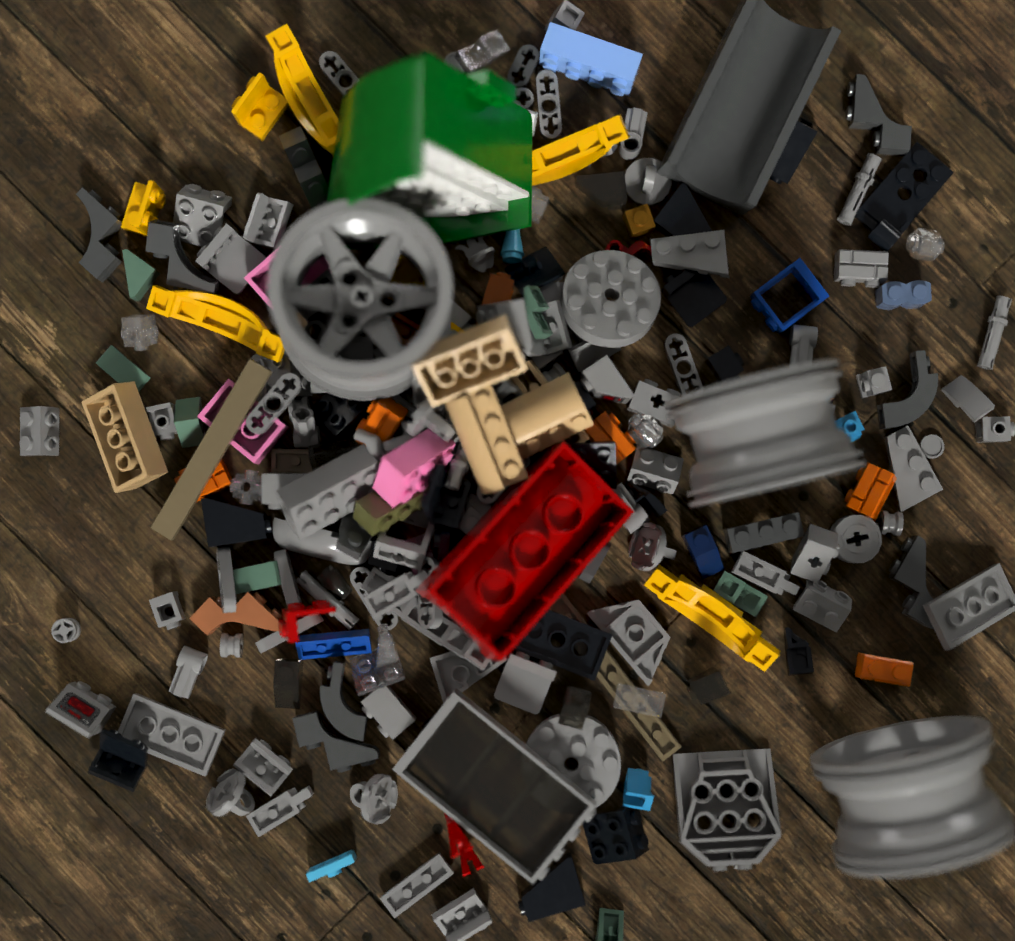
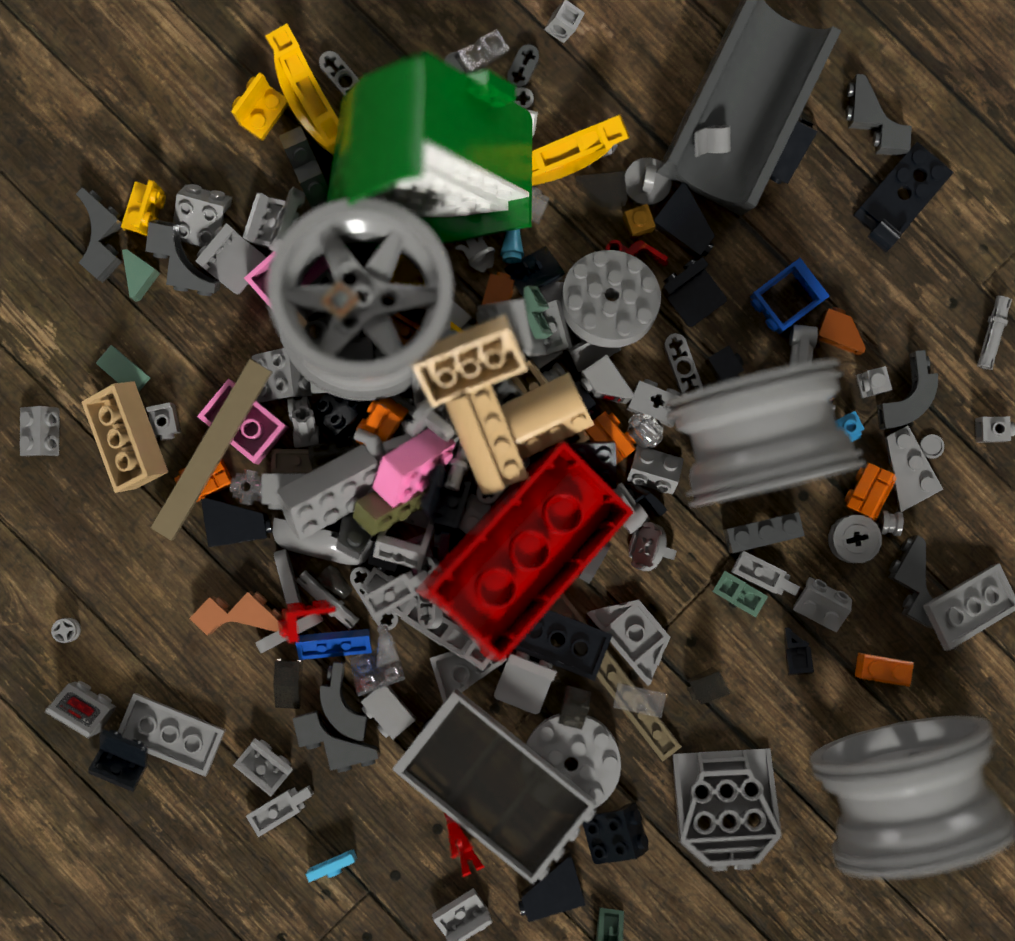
clear brick [121,314,159,351] -> none
yellow piece [146,285,285,362] -> none
light grey brick [149,591,186,630] -> none
light grey piece [169,646,208,699] -> none
sand green slope [174,397,206,448] -> none
light grey tile [206,768,255,817] -> none
light grey beam [216,547,236,613] -> none
light grey wheel [220,633,244,658] -> none
sand green slope [233,560,282,594] -> none
light grey beam [246,373,302,435] -> none
light grey tile [350,774,398,825] -> none
light grey plate [380,852,454,919] -> none
light grey beam [536,70,562,141] -> none
light blue piece [539,22,643,96] -> none
light grey piece [619,108,648,160] -> none
dark azure window [622,768,654,811] -> none
yellow piece [644,564,780,672] -> none
light grey wing [651,230,729,278] -> none
dark blue slope [681,525,724,580] -> none
light grey brick [790,524,840,583] -> none
light grey brick [834,249,889,288] -> none
light grey pin [837,153,882,226] -> none
sand blue brick [875,280,932,310] -> none
clear head [906,228,945,261] -> none
light grey slope [941,375,995,423] -> none
none -> light grey hinge [268,187,305,252]
none -> tile [321,281,359,320]
none -> light grey panel [694,125,731,157]
none -> dark orange slope [817,307,866,356]

